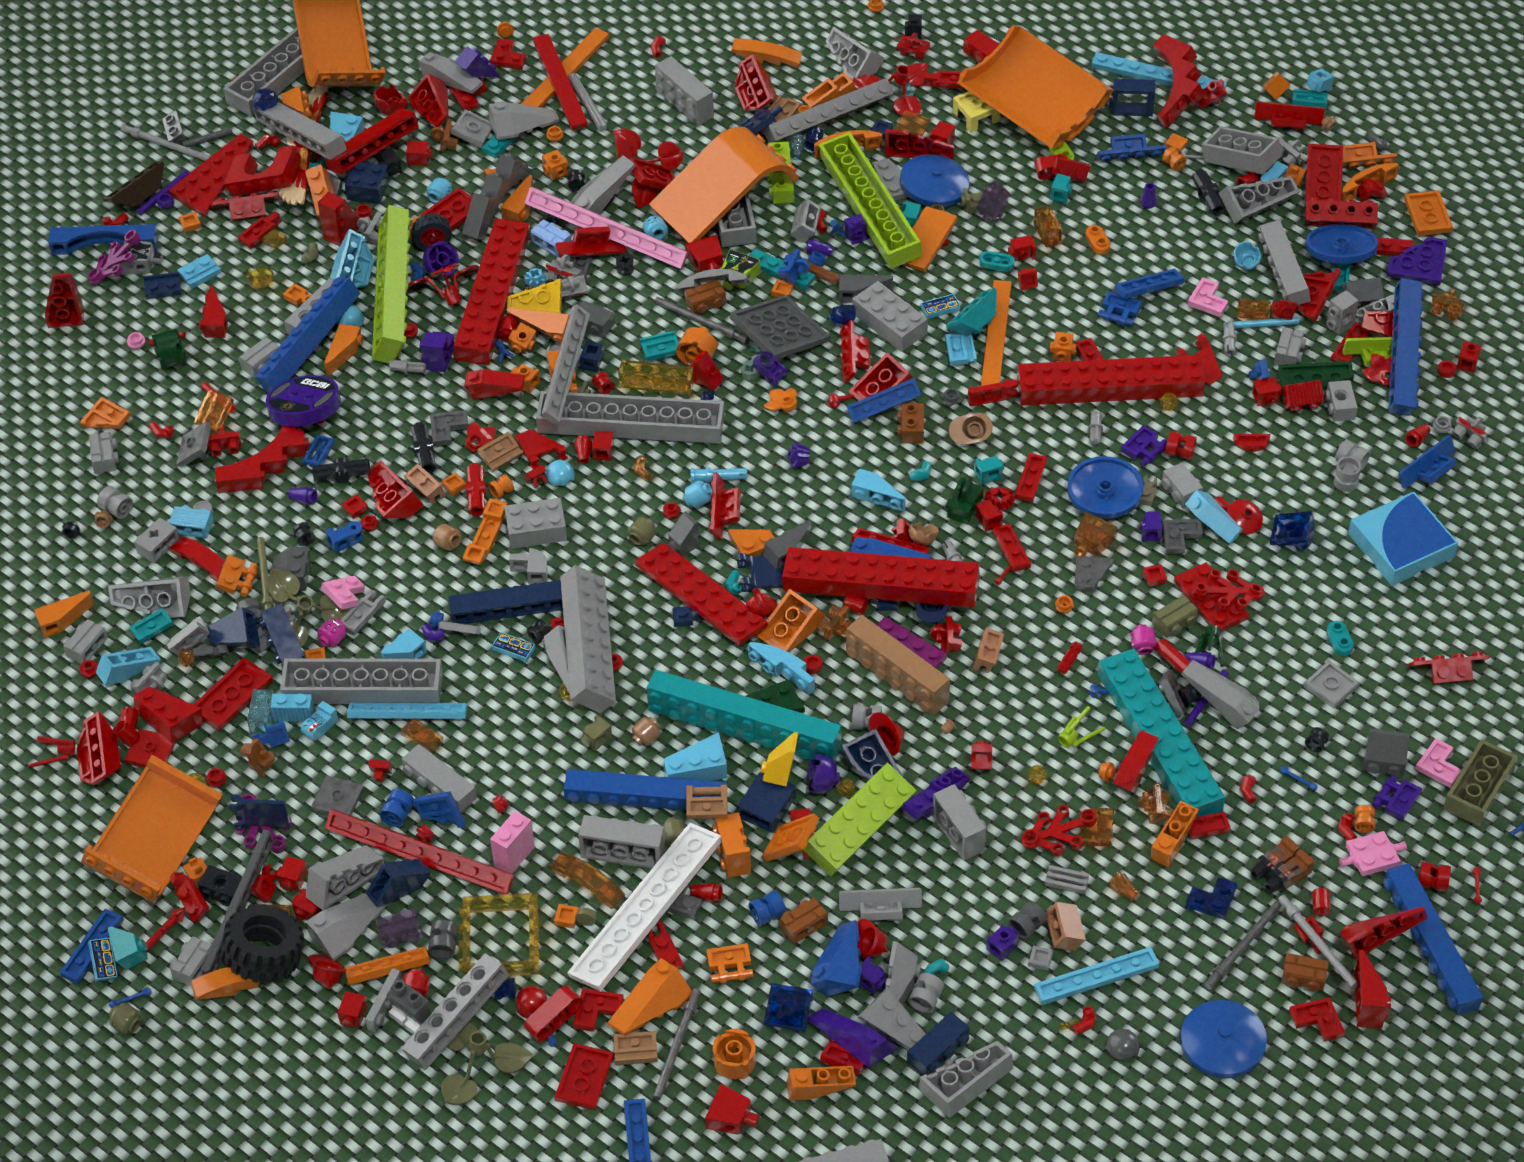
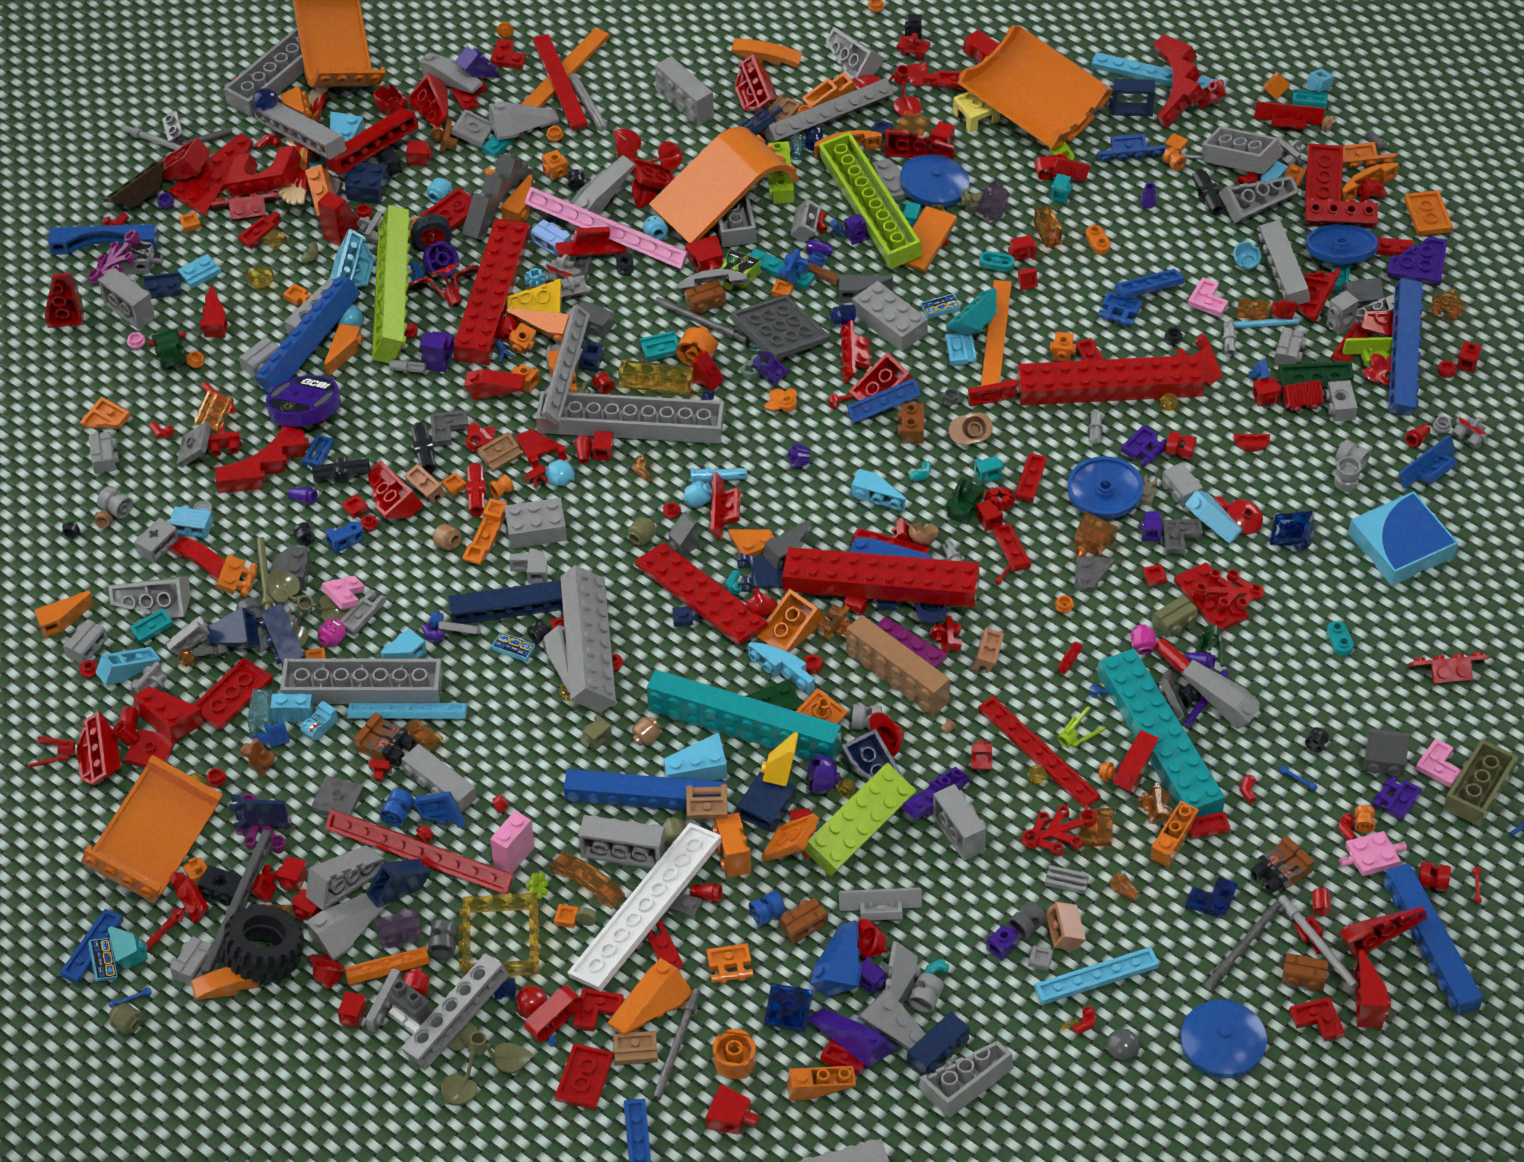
dark purple bar [137,170,189,215] -> none
red arm [650,36,666,58] -> none
light grey tile [1303,661,1360,709] -> none
none -> light grey brick [98,268,155,330]
none -> red slope [162,137,211,180]
none -> orange plate [186,351,204,368]
none -> hips [353,712,416,765]
none -> lime plant [526,872,548,899]
none -> orange plate [796,688,848,724]
none -> red tile [978,696,1101,809]
none -> black plate [1165,327,1183,344]

